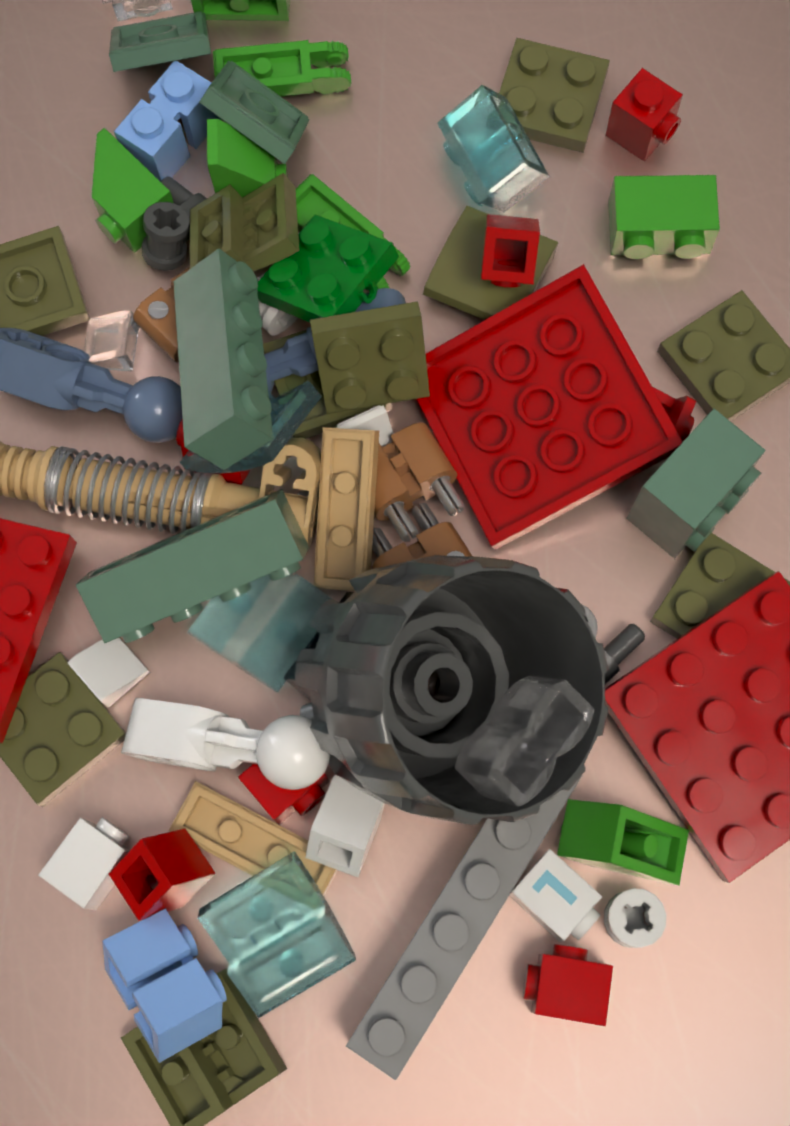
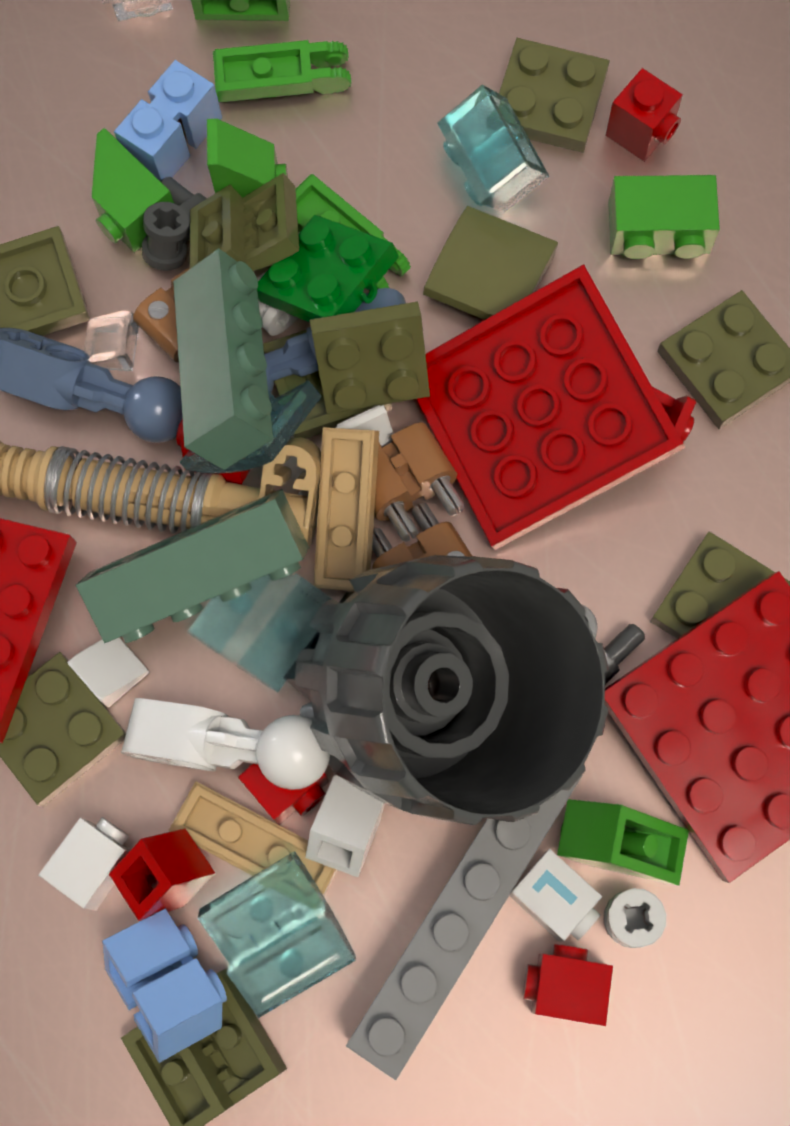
sand green tile [109,11,211,72] -> none
sand green tile [199,60,309,164] -> none
clear brick [455,676,594,807] -> none
red brick [481,214,540,288] -> none
sand green brick [626,408,766,559] -> none

